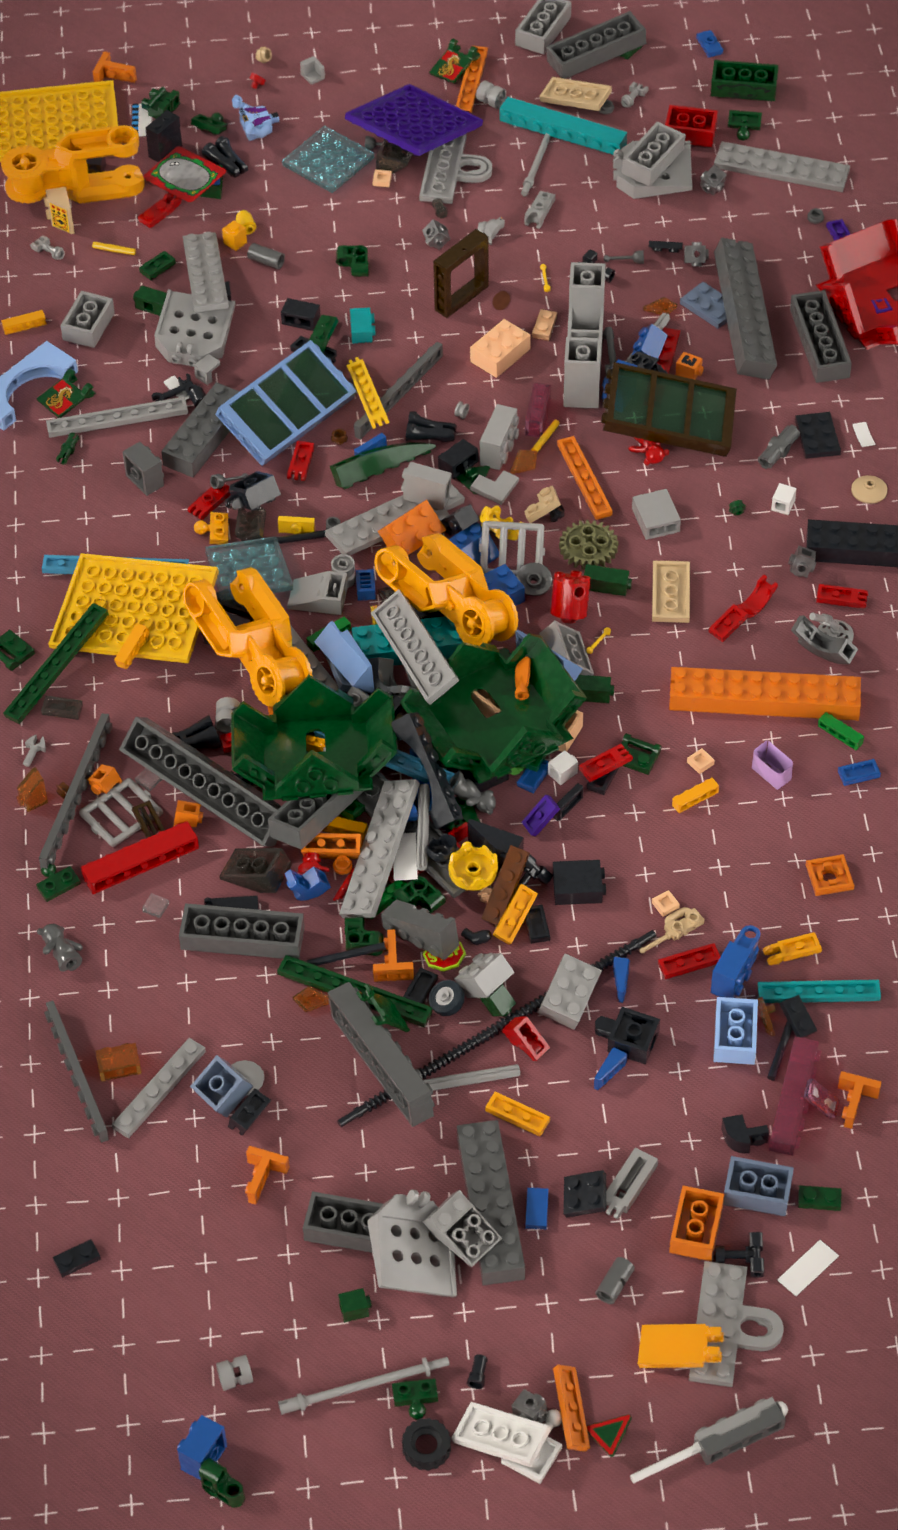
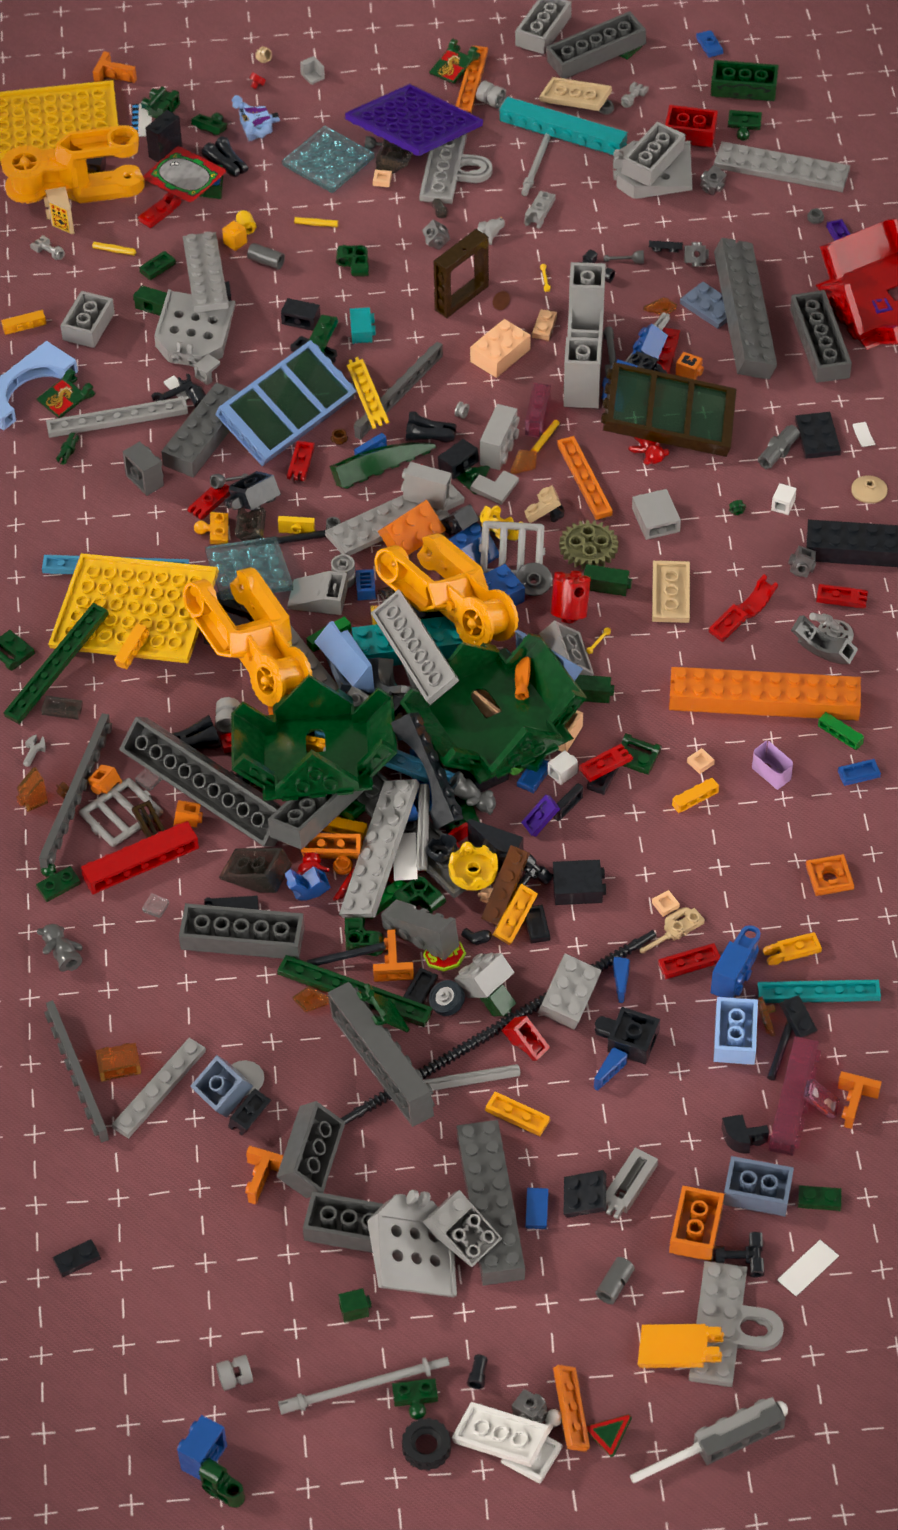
none -> dark grey brick [277,1101,345,1198]
none -> yellow piece [294,217,338,227]

